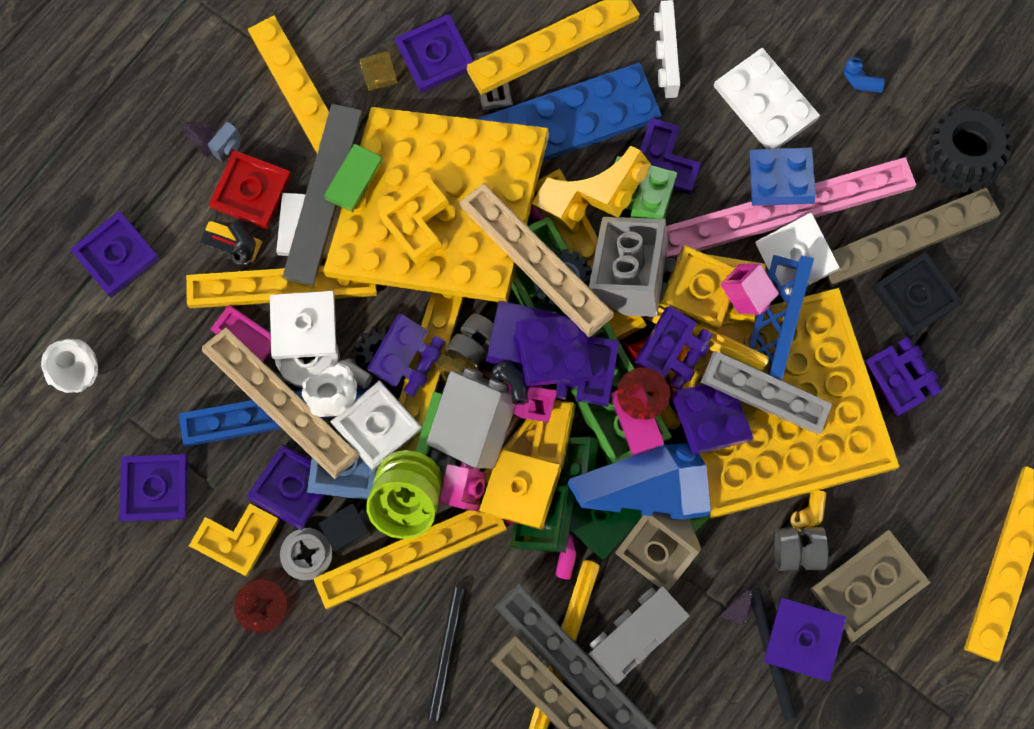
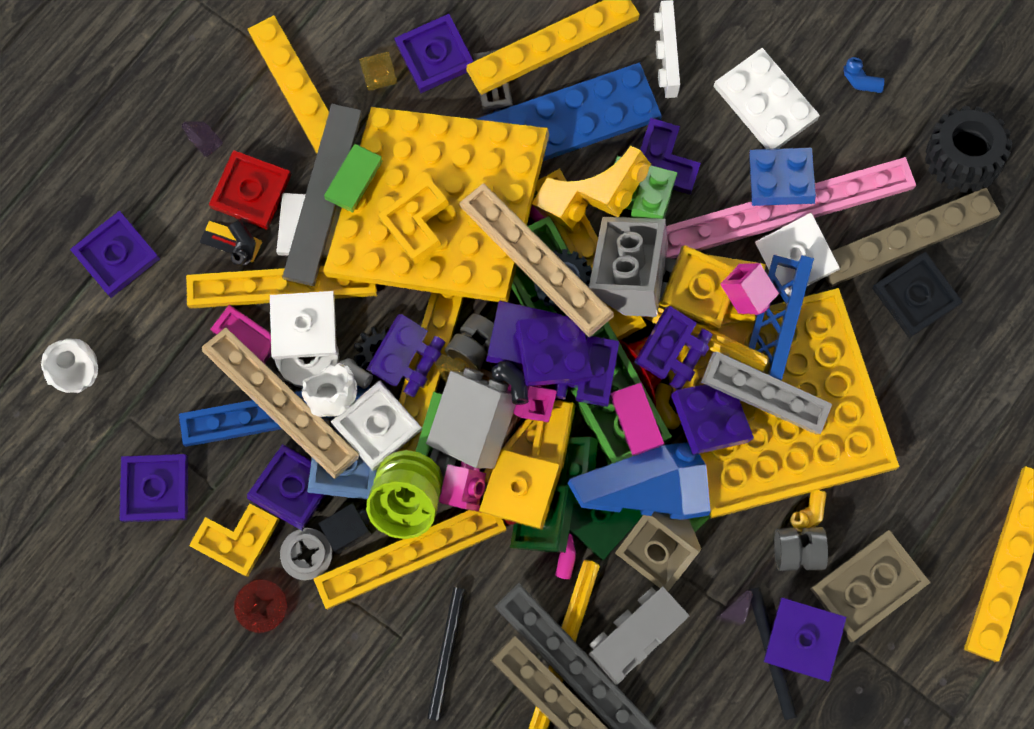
sand blue plate [208,122,242,162] -> none
clear red gear [617,368,670,421] -> none
dark purple plate [864,337,943,418] -> none

